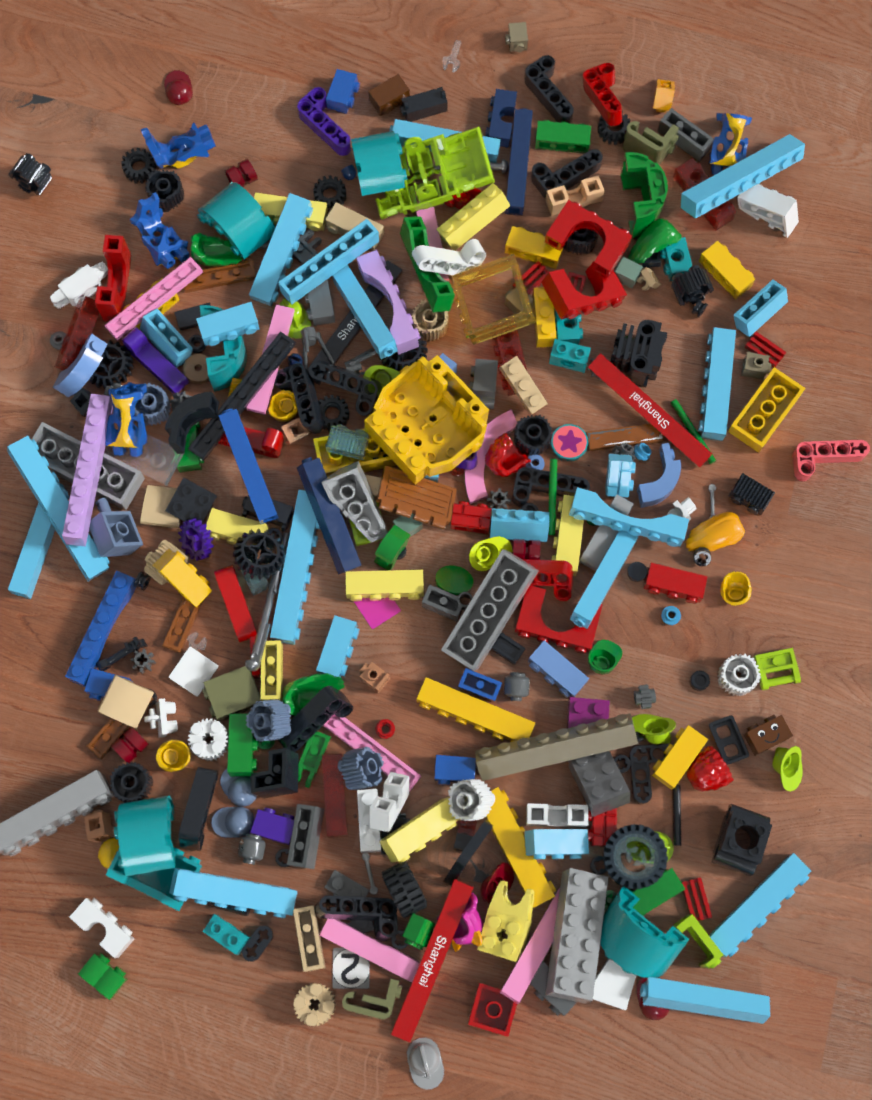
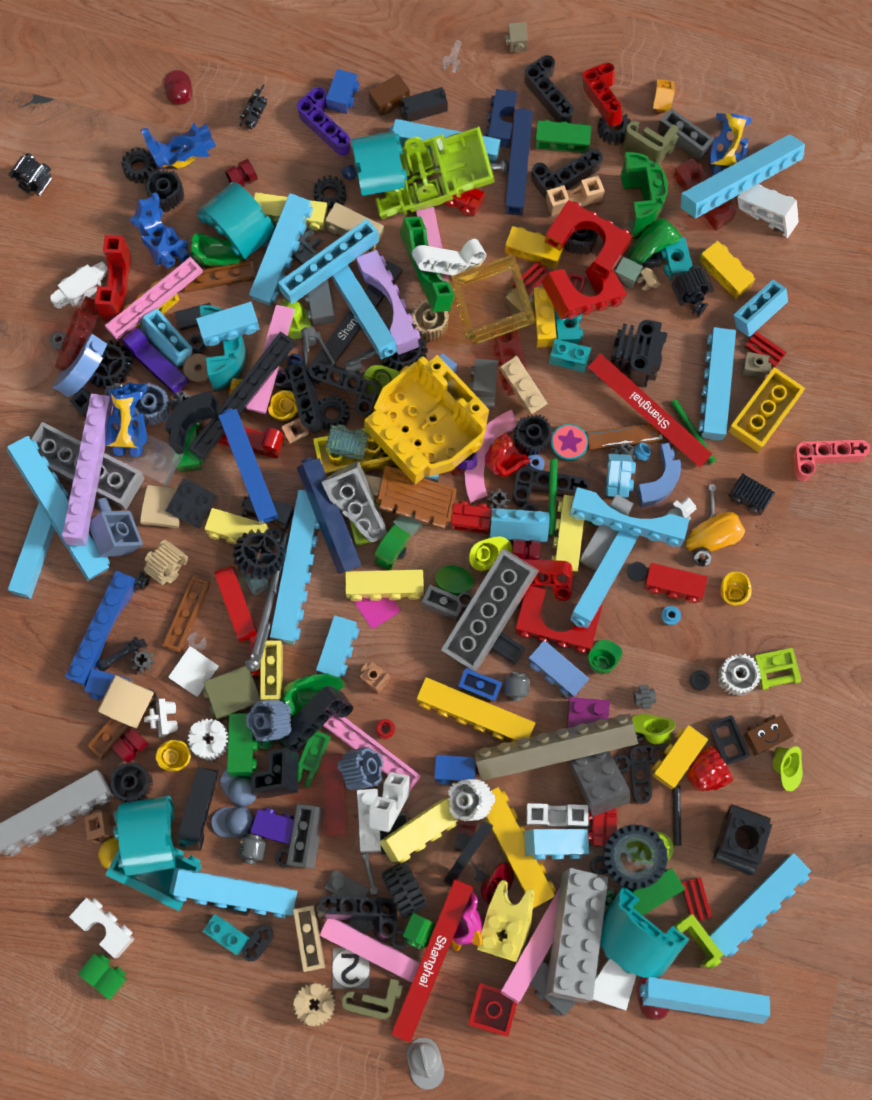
yellow brick [152,548,212,607] -> none
dark purple gear [178,518,214,561] -> none
light yellow brick [436,183,510,251] -> none
none -> black hinge [239,84,267,130]

